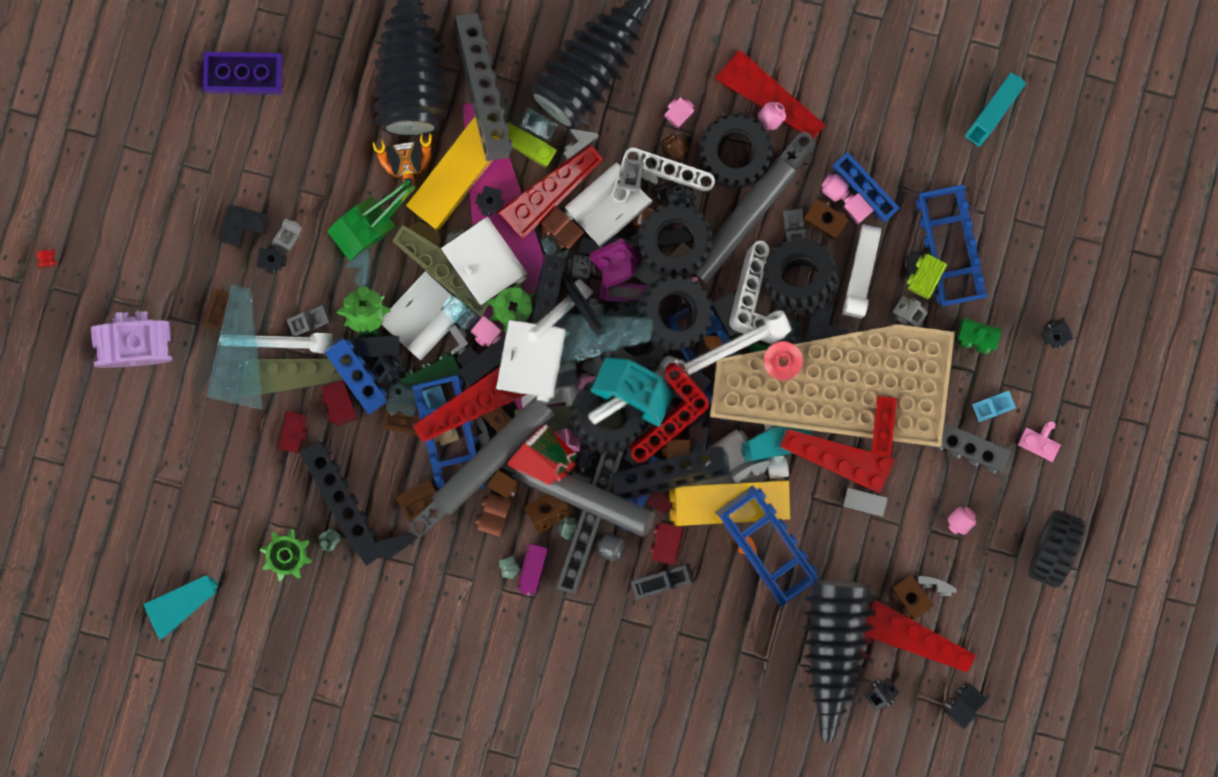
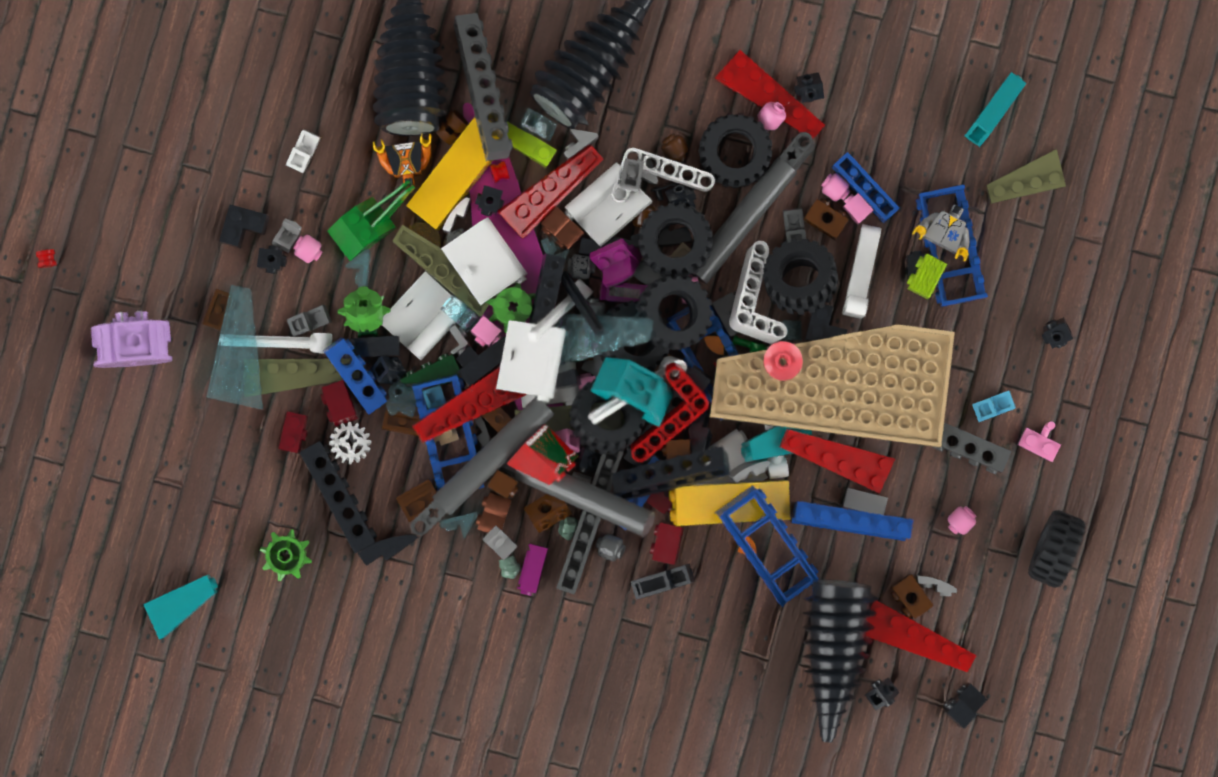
dark purple brick [203,52,284,95] -> none
sand green arm [318,527,343,552] -> none
bright pink brick [665,97,695,130] -> none
white piece [684,310,791,374] -> none
red tile [871,396,897,456] -> none
light grey brick [892,296,928,327] -> none
green hinge [954,317,1002,355] -> none
none -> white slope [286,129,321,173]
none -> bright pink head [293,235,323,263]
none -> white gear [329,422,371,464]
none -> reddish brown wheel [436,109,469,145]
none -> clear light blue slope [439,512,478,539]
none -> white slope [442,197,470,233]
none -> light grey slope [483,526,517,560]
none -> red wheel [490,161,510,183]
none -> blue window [792,501,914,541]
none -> black brick [794,72,824,103]
none -> light grey torso [912,205,970,261]
none -> olive wing [986,149,1066,204]

